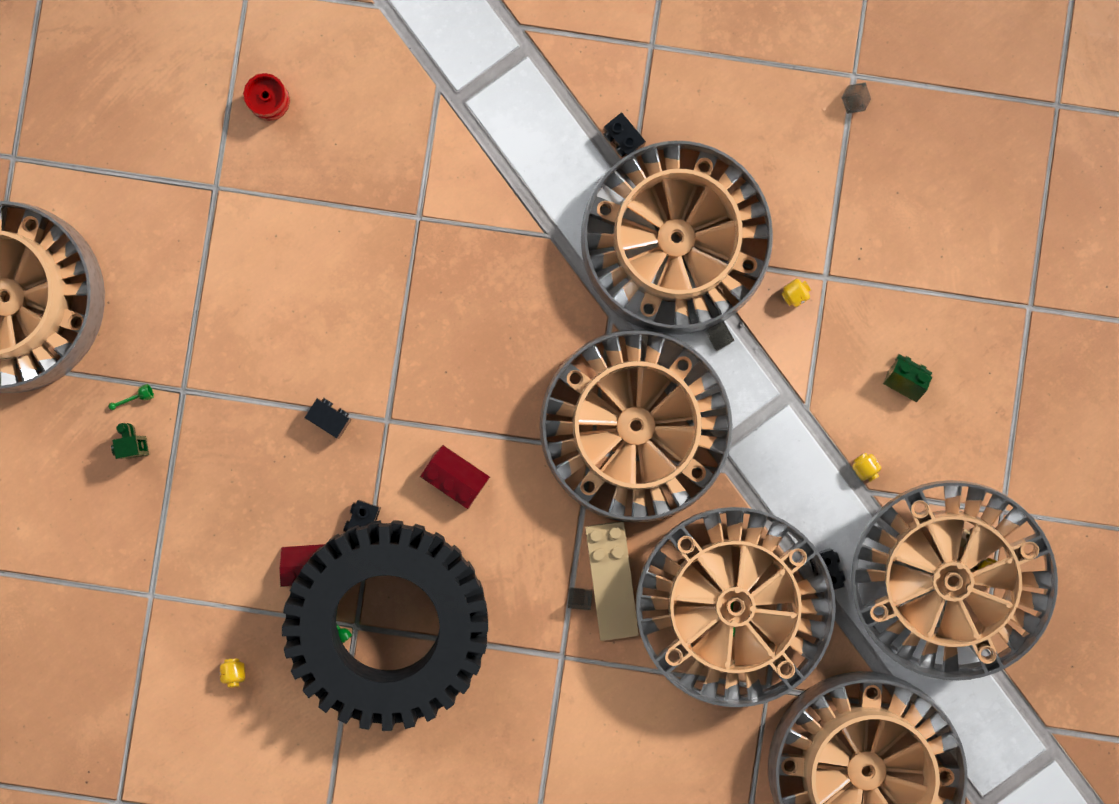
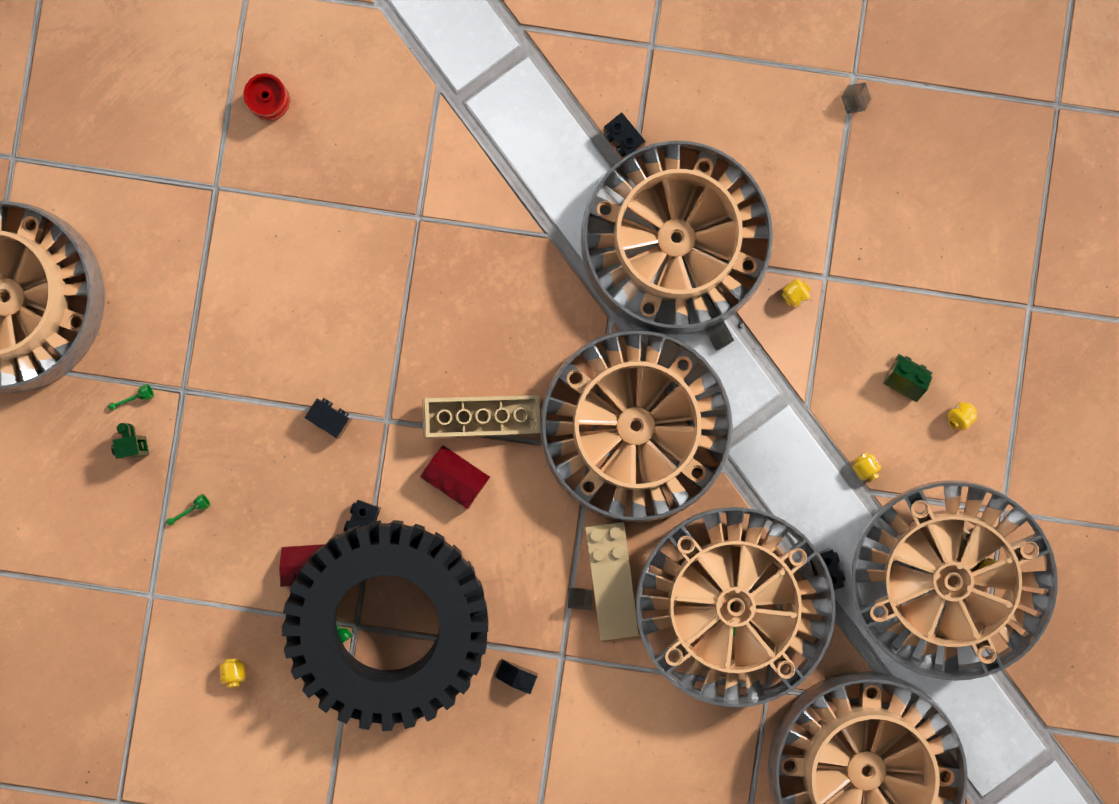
none -> green hinge [167,494,210,526]
none -> tan slope [422,395,540,439]
none -> black slope [495,659,538,694]
none -> yellow head [948,402,977,430]

